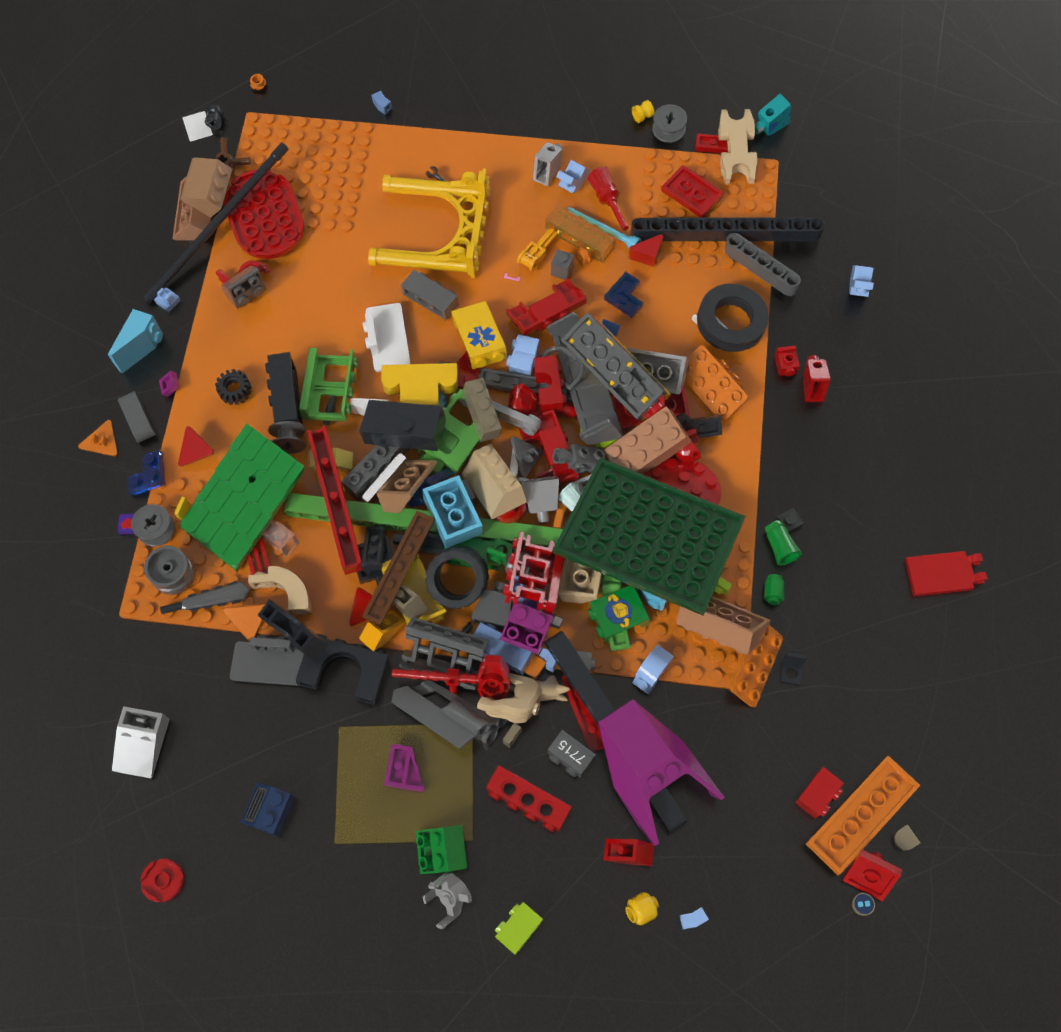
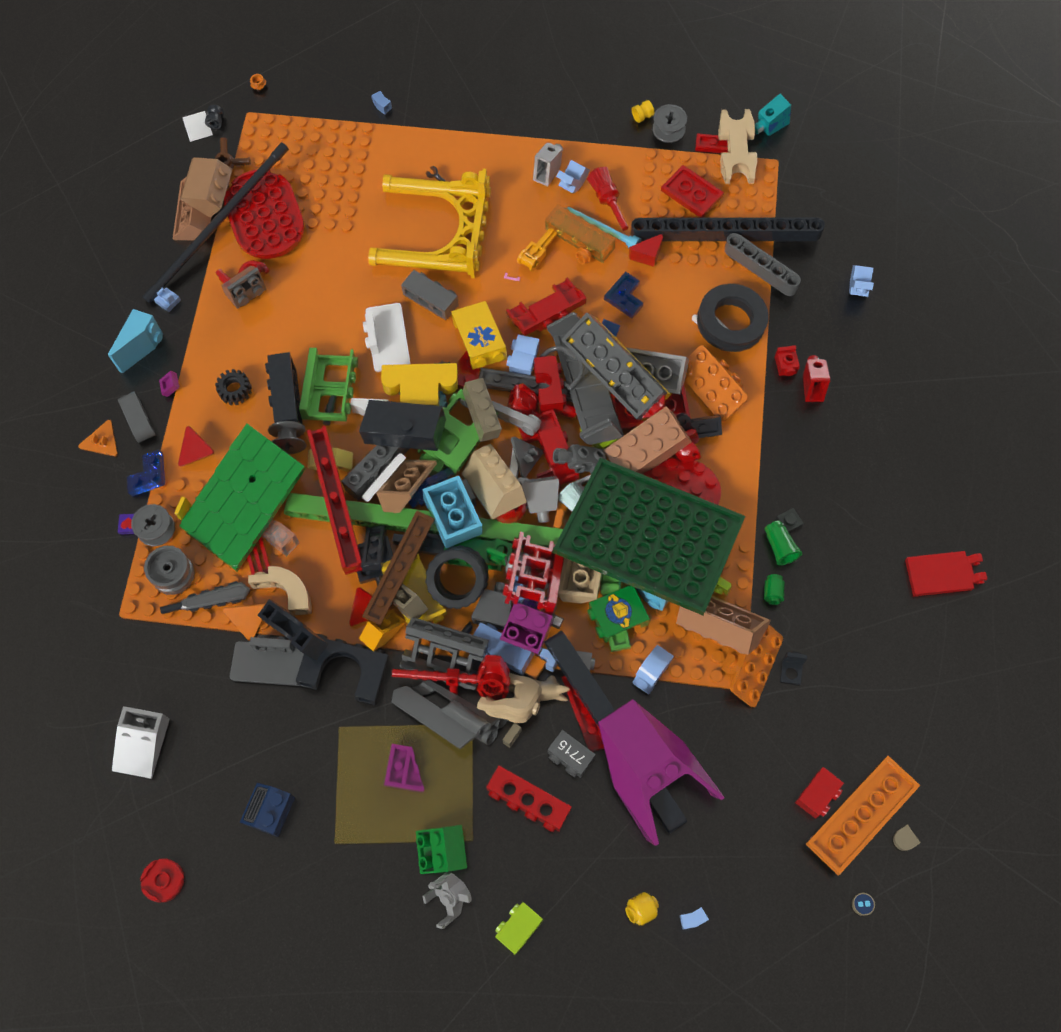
dark grey brick [551,249,574,280] -> none
red slope [604,839,654,866] -> none
red tile [843,849,902,901] -> none

